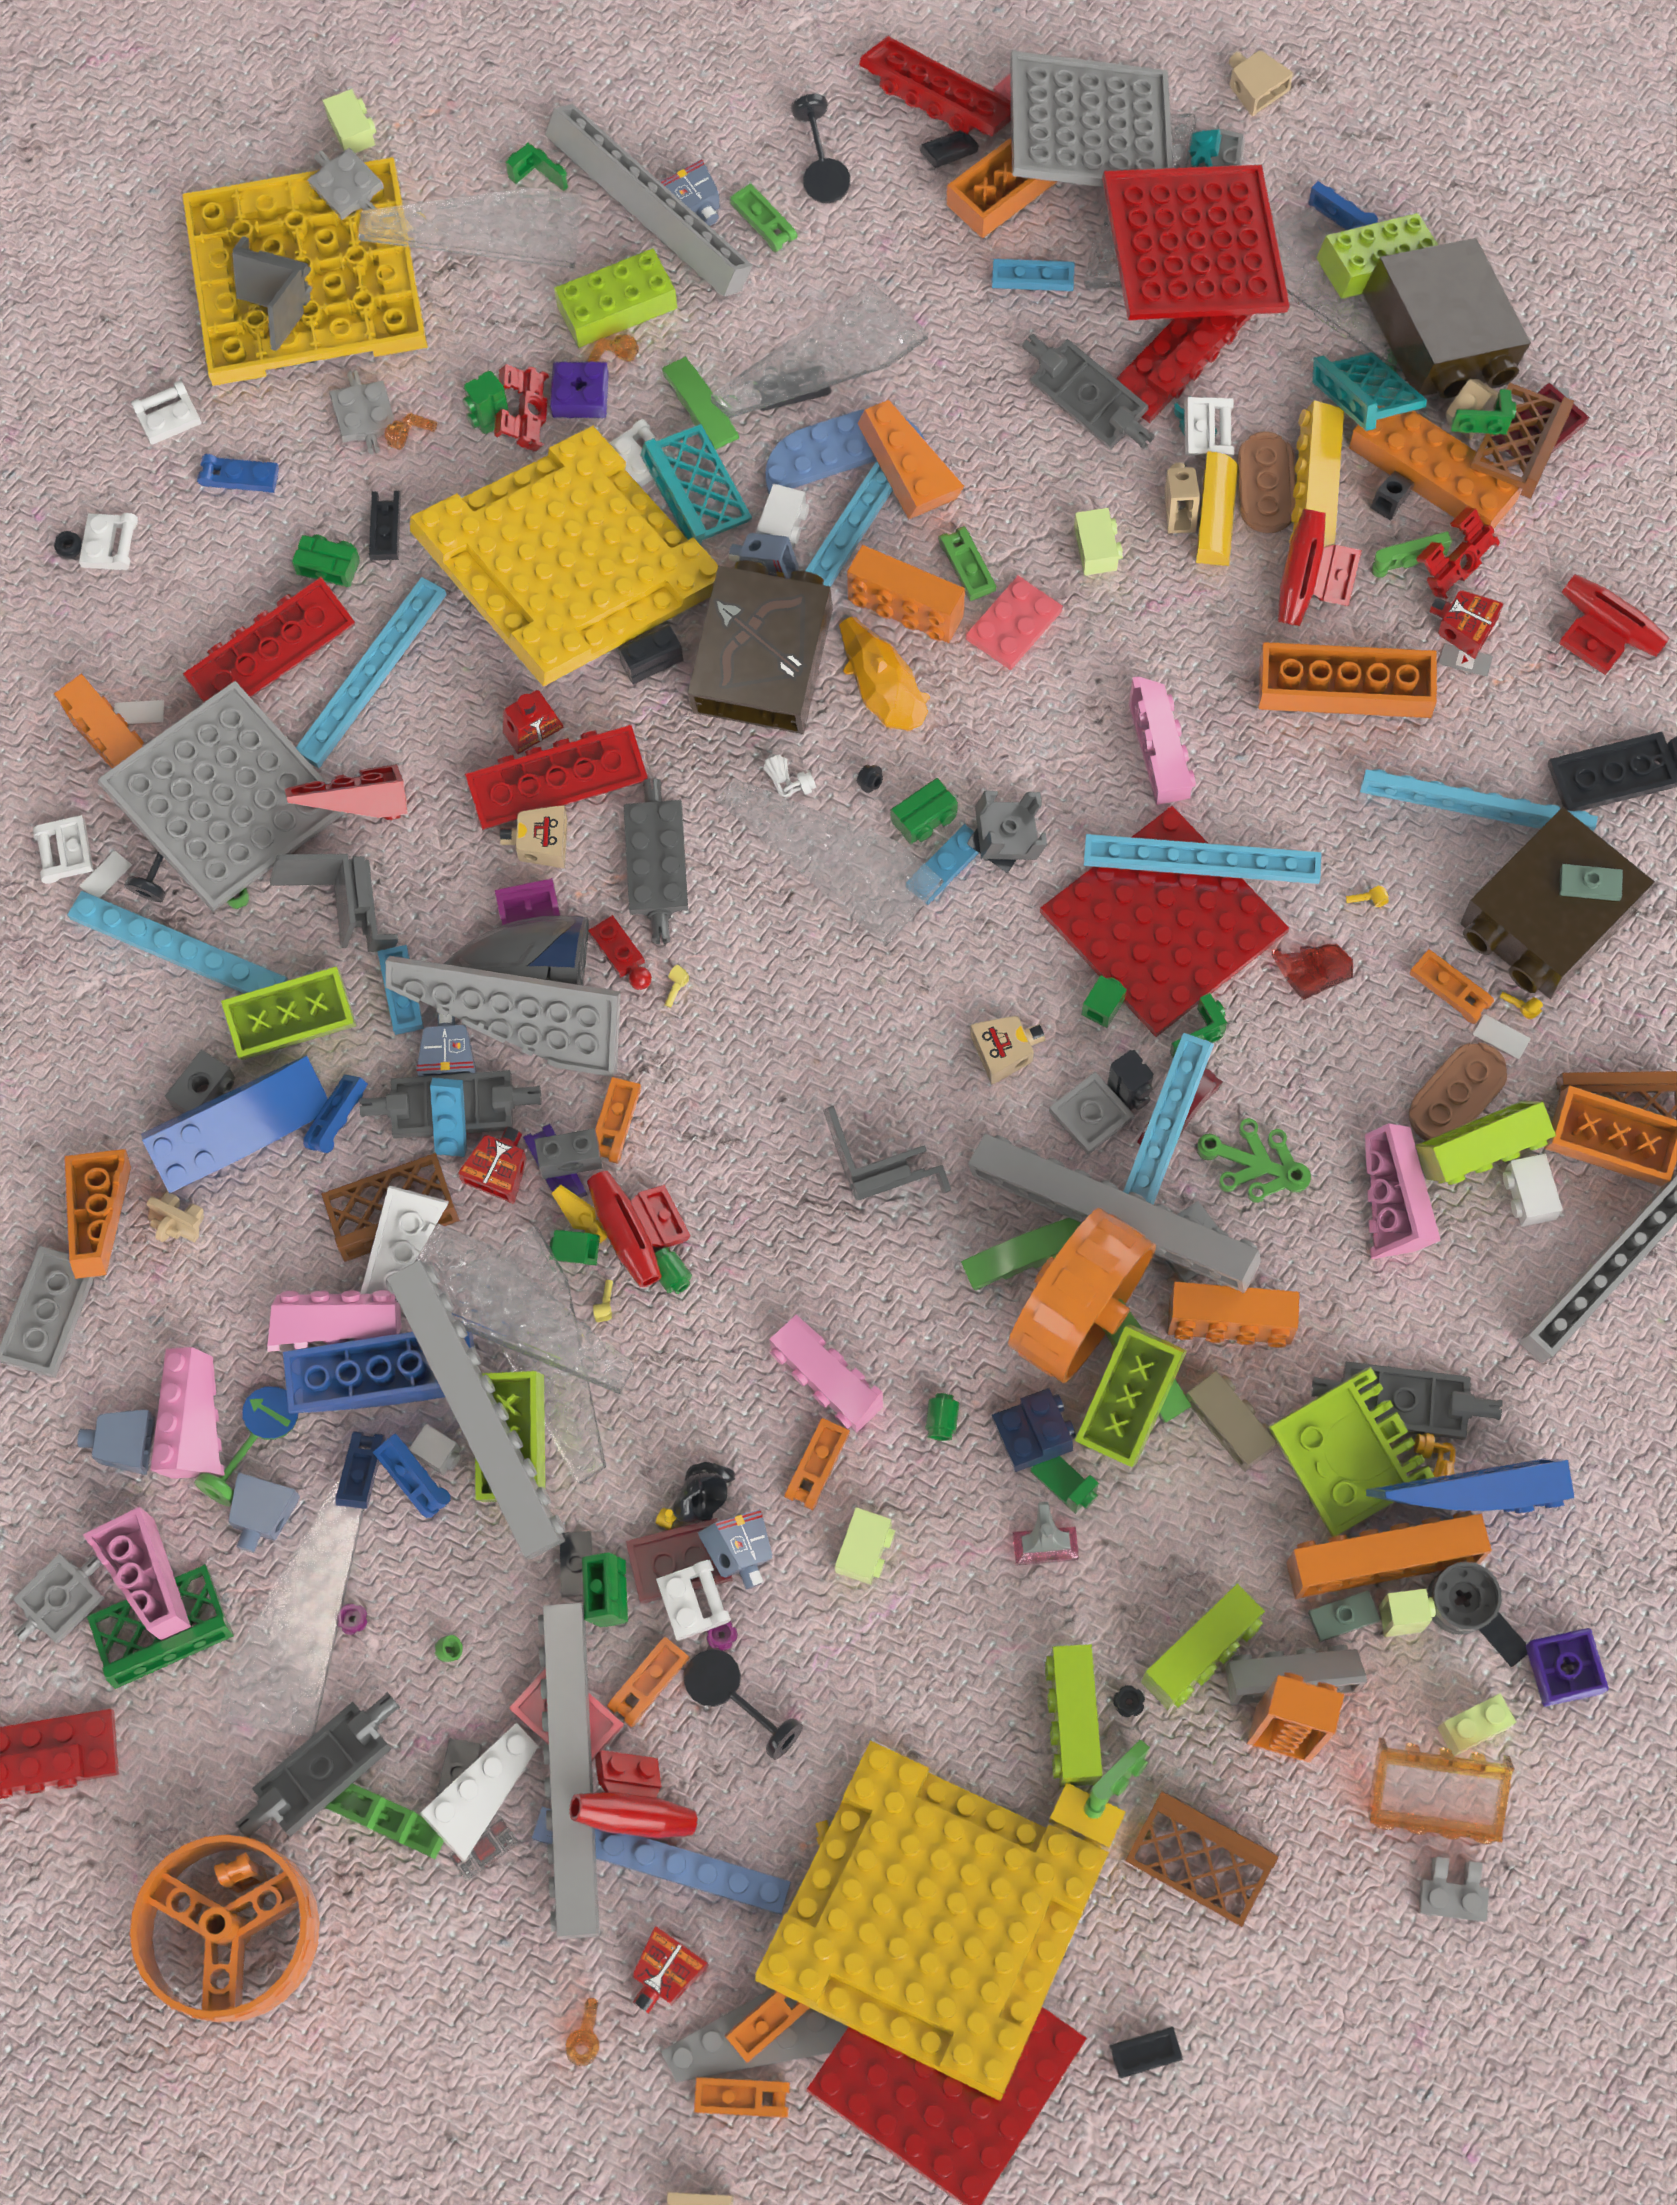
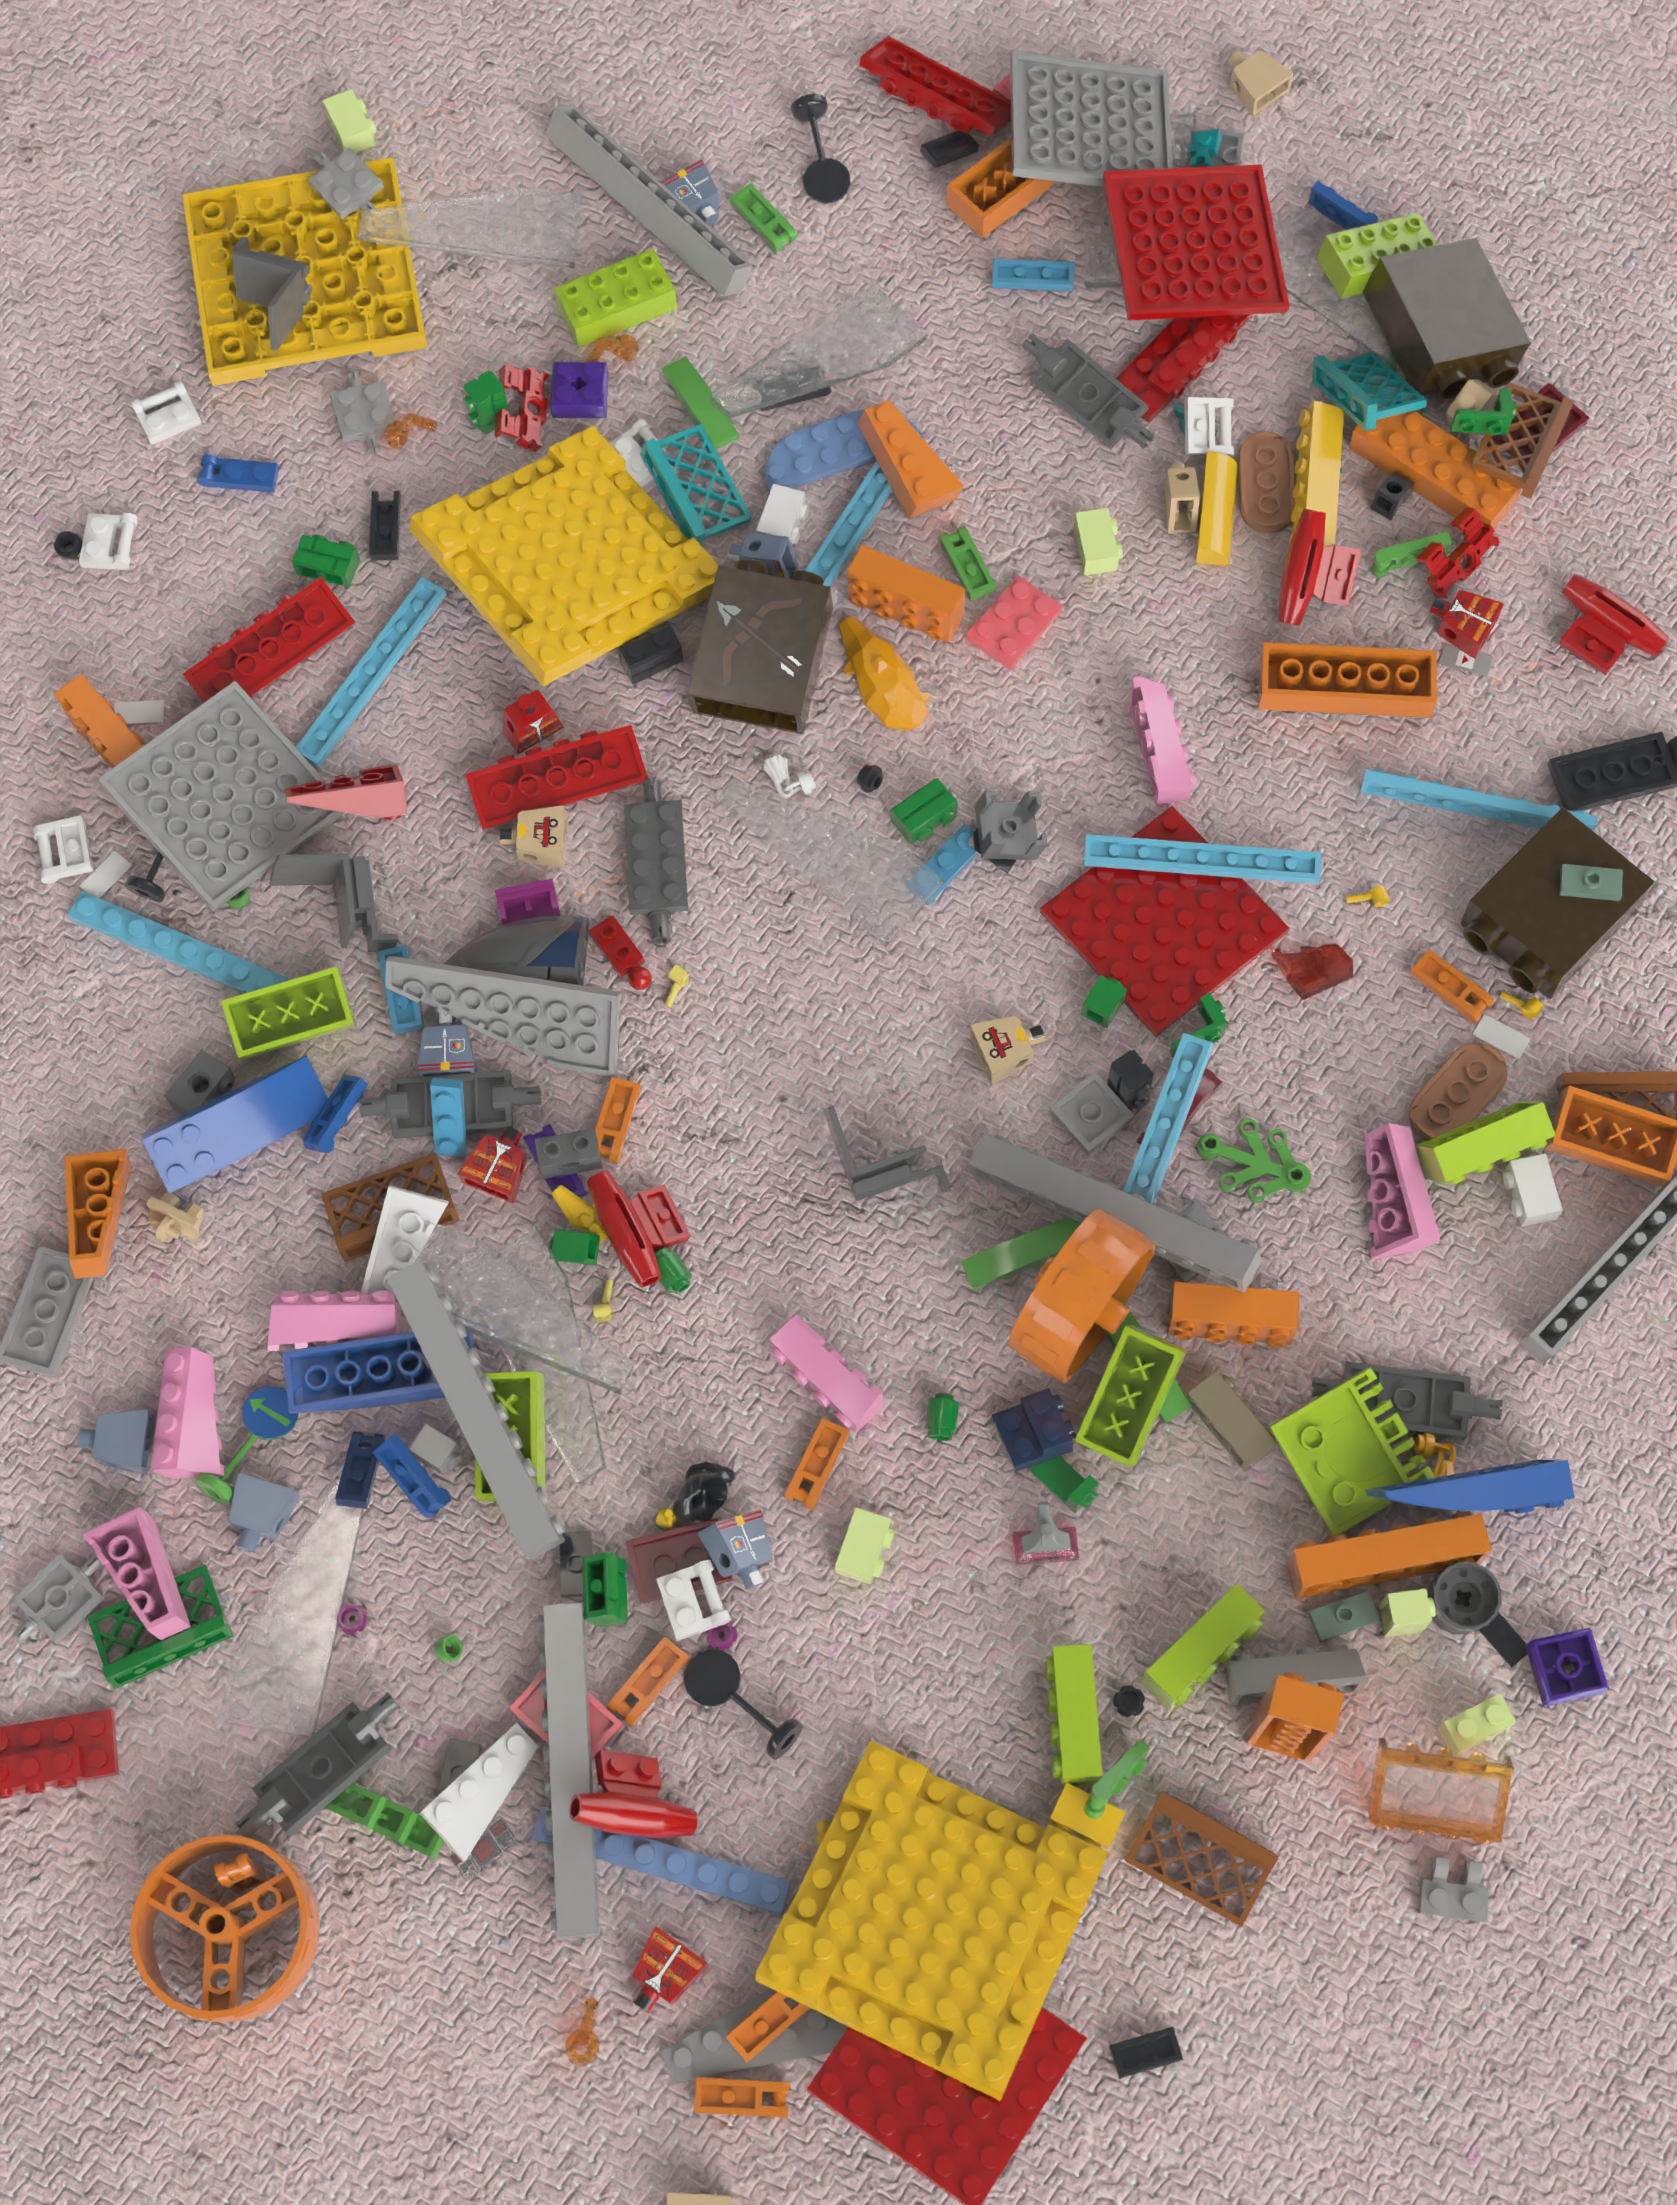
green bracket [505,142,568,191] -> none

